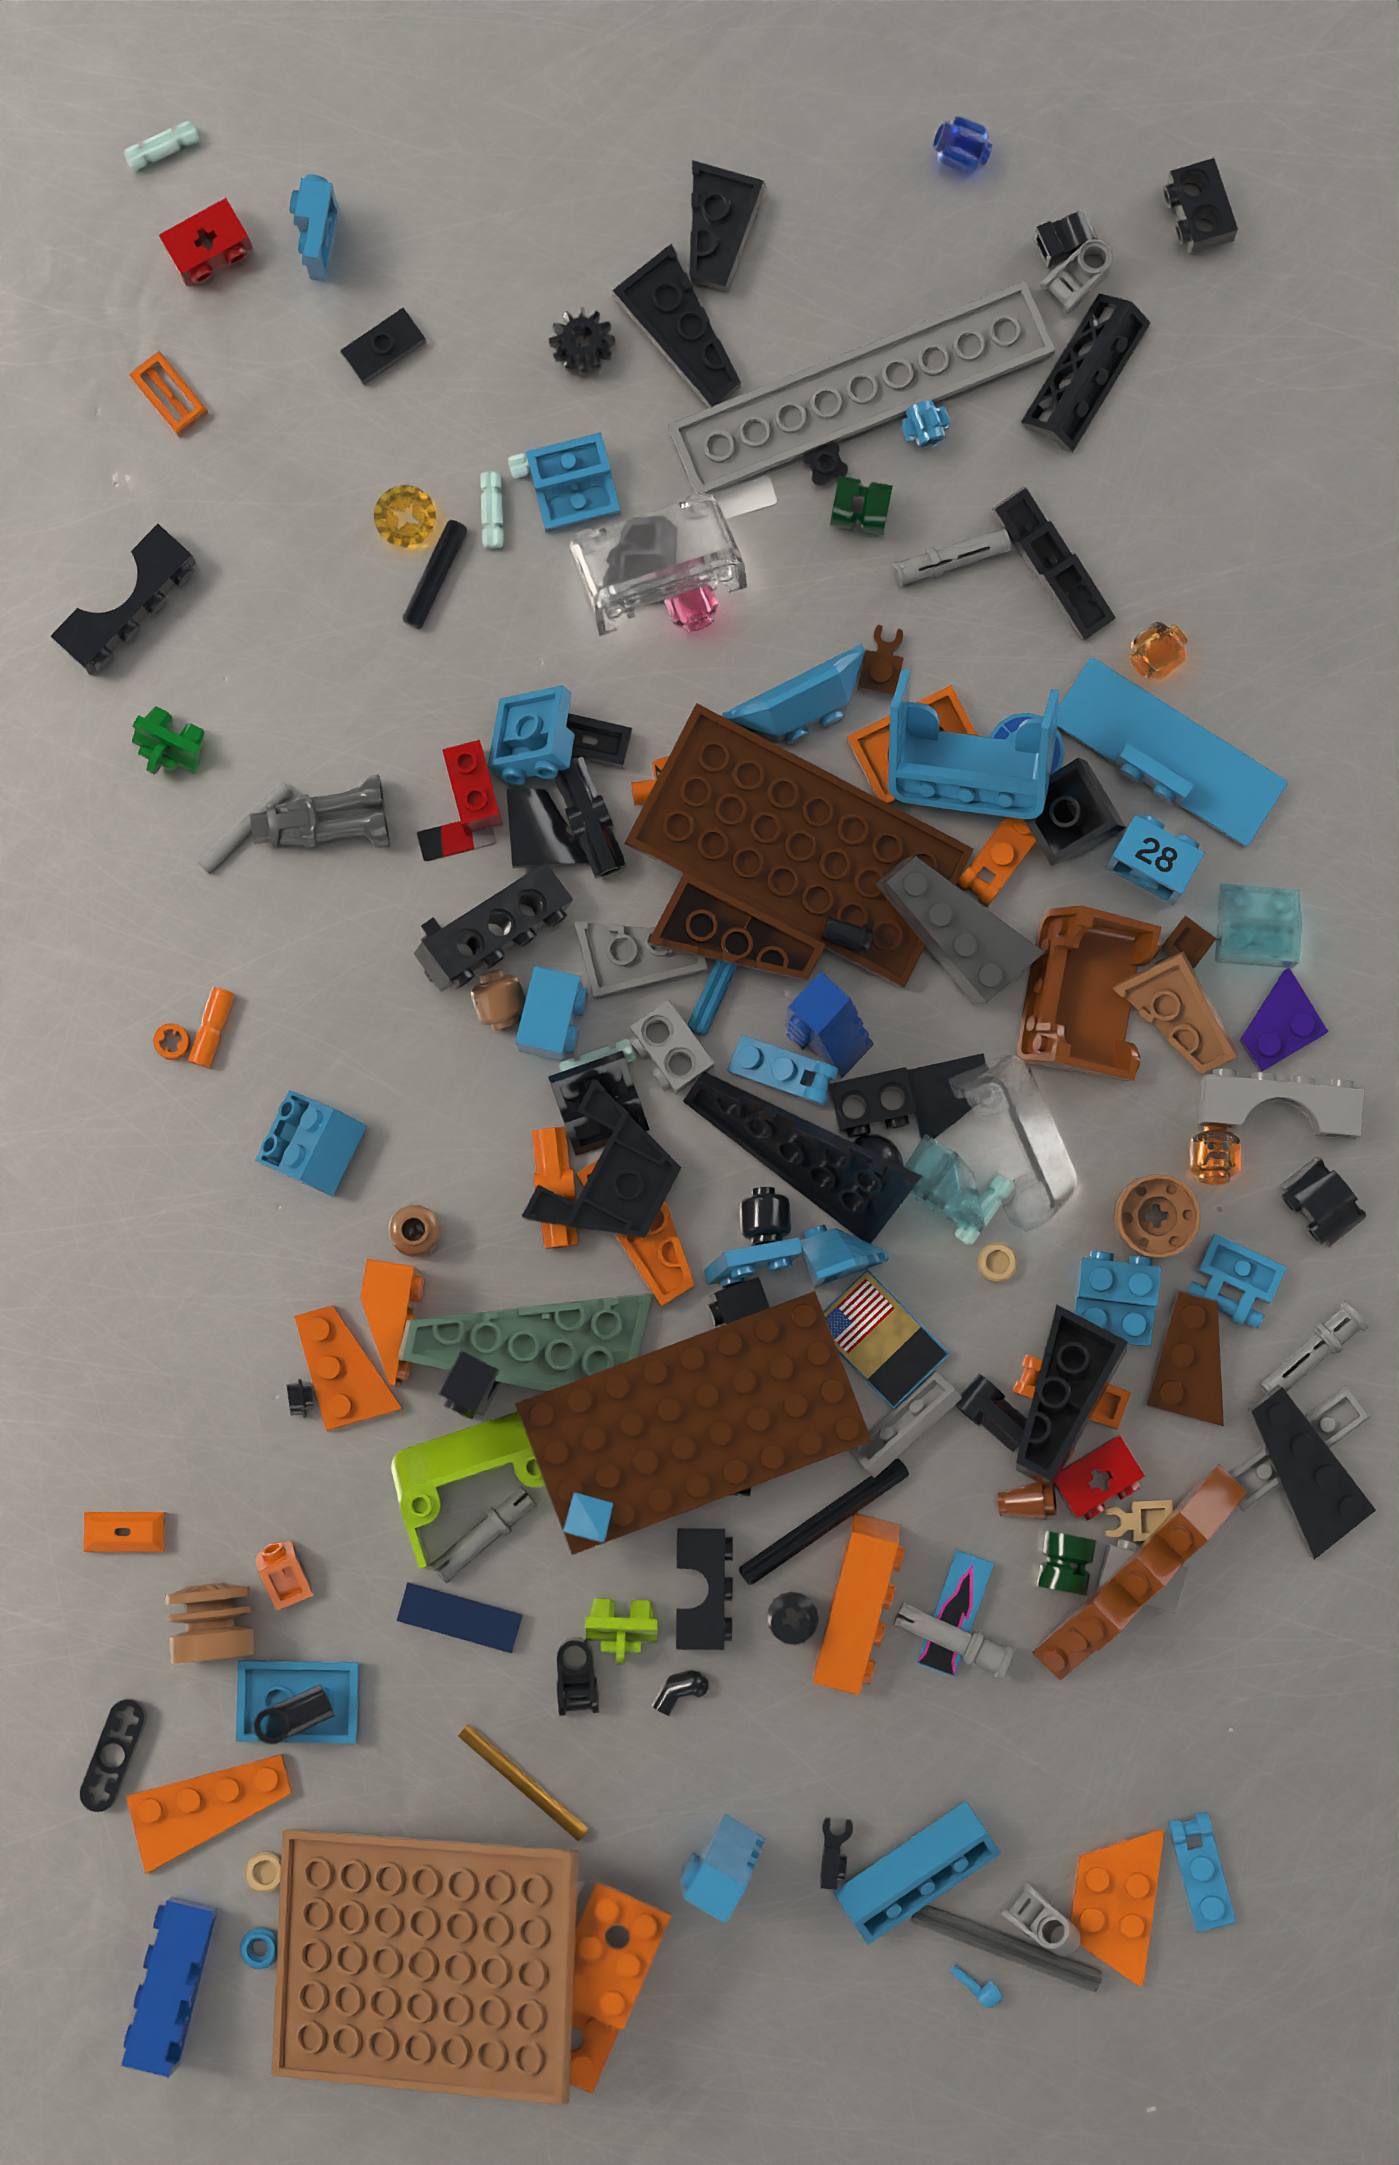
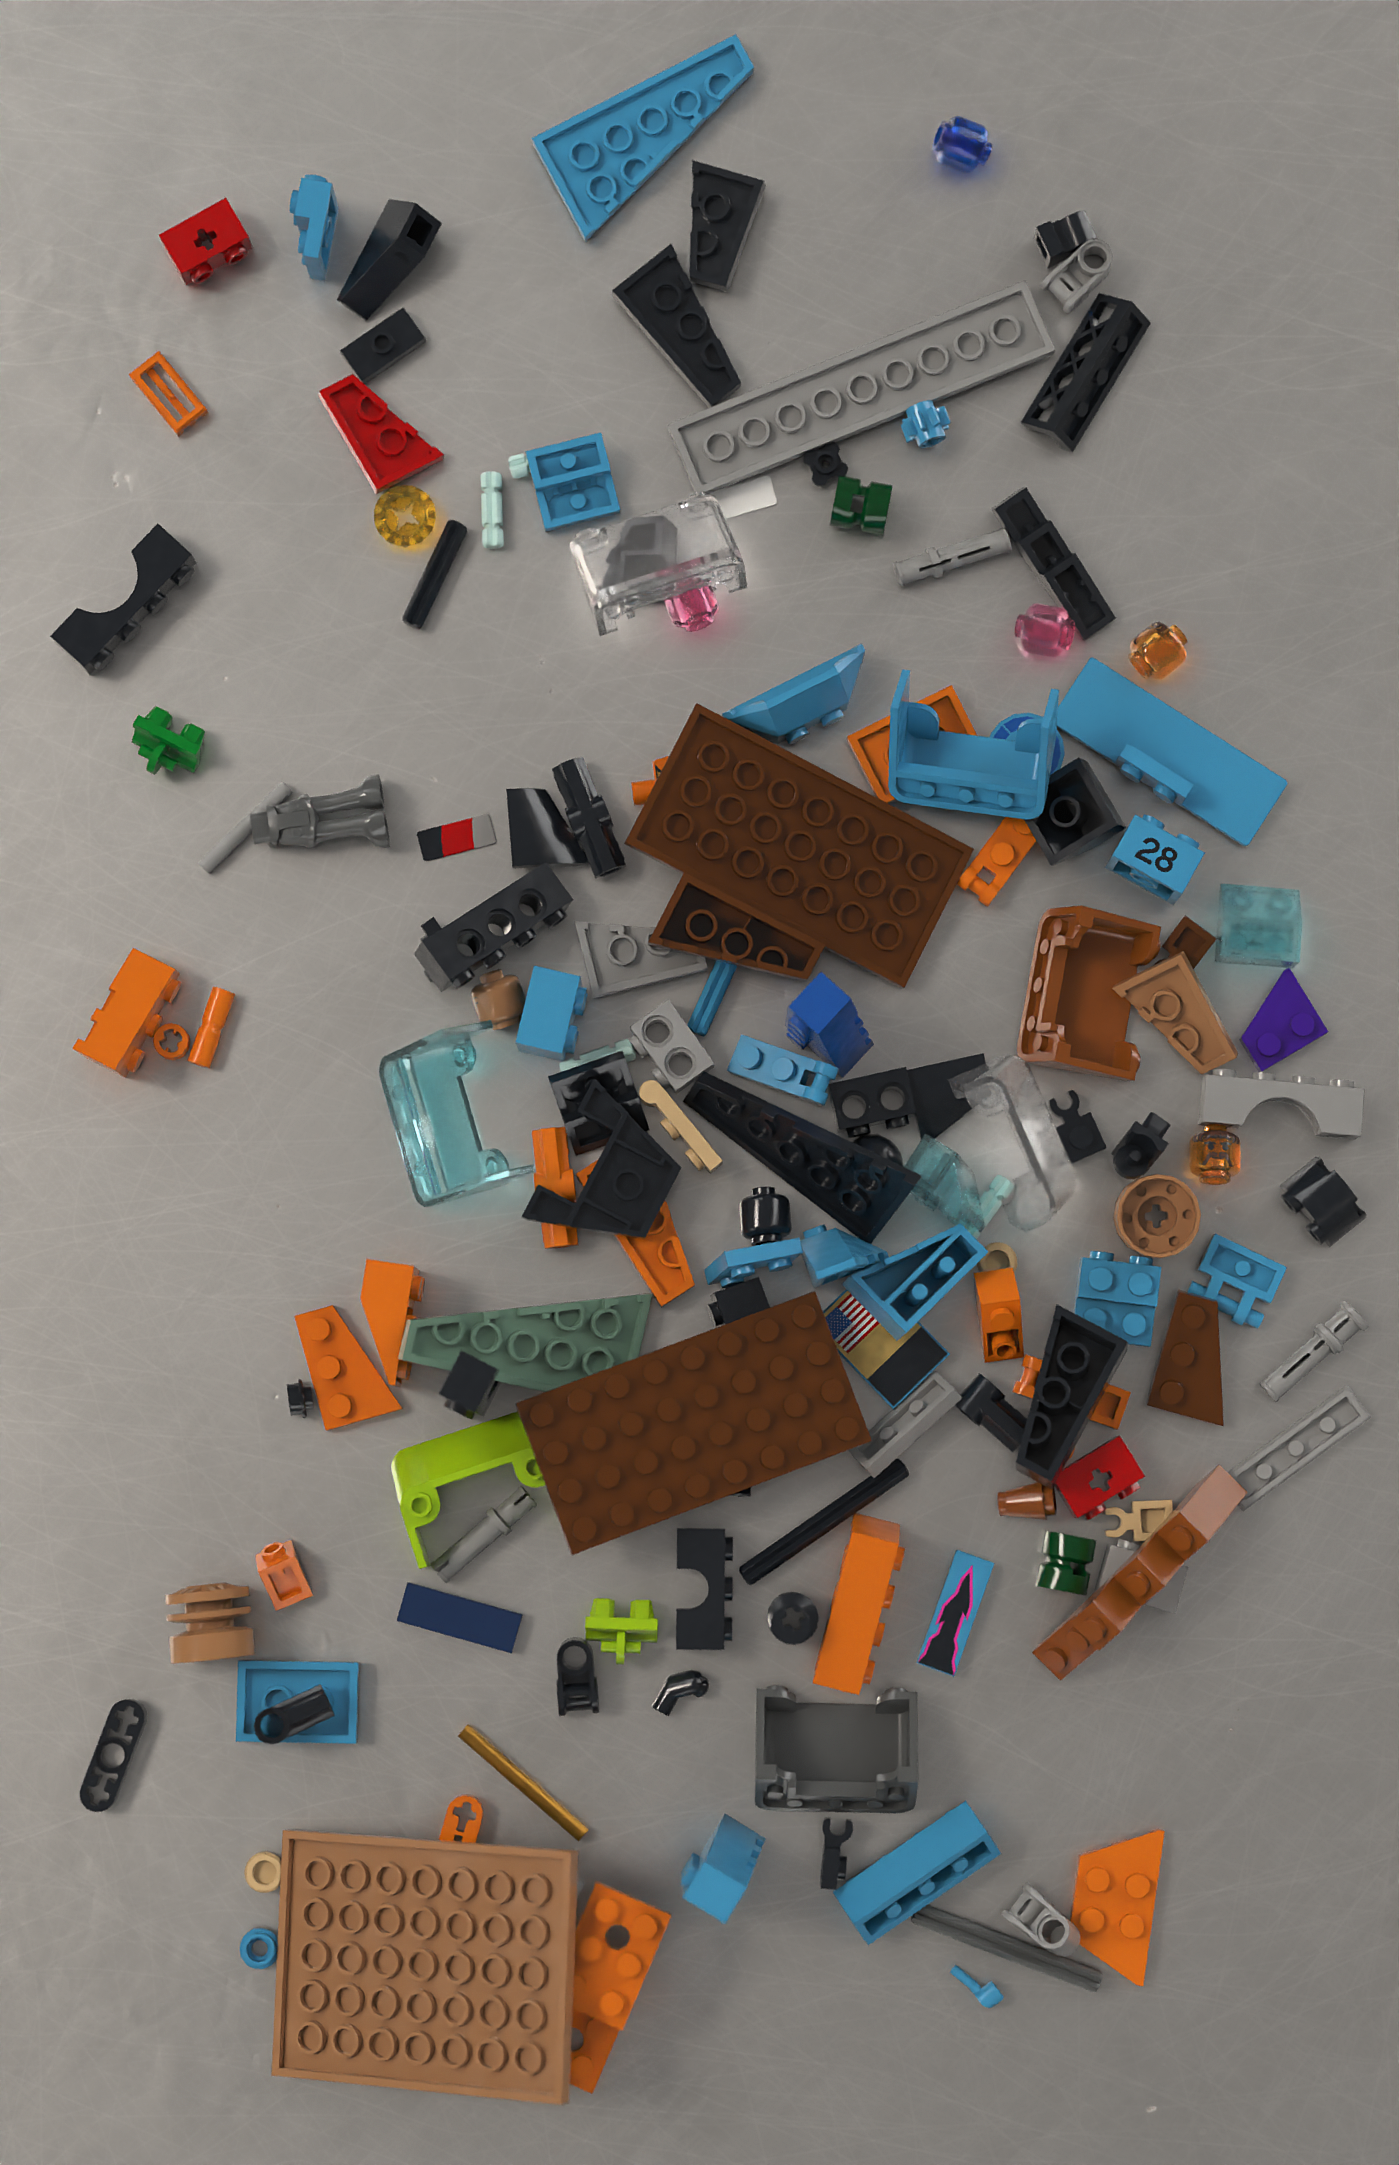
orange piece [84,1512,166,1552] -> none
blue wedge [121,1897,218,2078] -> none
light aqua axle [124,121,199,170] -> none
orange wing [126,1754,293,1874] -> none
dark azure slope [255,1090,367,1197] -> none
medium nougat head [389,1205,441,1257] -> none
red brick [442,740,502,834] -> none
dark azure plate [488,685,575,785] -> none
black gear [549,307,615,376] -> none
dark azure slope [563,1493,613,1543] -> none
black piece [566,713,632,768] -> none
black pin [821,916,874,955] -> none
reddish brown plate [857,625,904,698] -> none
dark grey wedge [875,856,1044,1004] -> none
light grey pin [893,1602,1015,1680] -> none
black brick [1163,158,1238,254] -> none
dark azure plate [1168,1812,1236,1933] -> none
black wing [1247,1385,1376,1560] -> none
none -> orange wedge [72,948,181,1078]
none -> red wing [318,374,444,494]
none -> black slope [337,199,442,320]
none -> clear light blue windscreen [379,1020,536,1207]
none -> orange beam [439,1794,484,1843]
none -> dark azure wing [532,34,754,242]
none -> tan plate [639,1080,723,1174]
none -> dark grey windscreen [755,1685,918,1813]
none -> dark azure wedge [842,1223,988,1341]
none -> orange slope [974,1267,1024,1363]
none -> clear pink head [1015,603,1075,658]
none -> black plate [1048,1090,1107,1165]
none -> black hips [1111,1112,1171,1179]

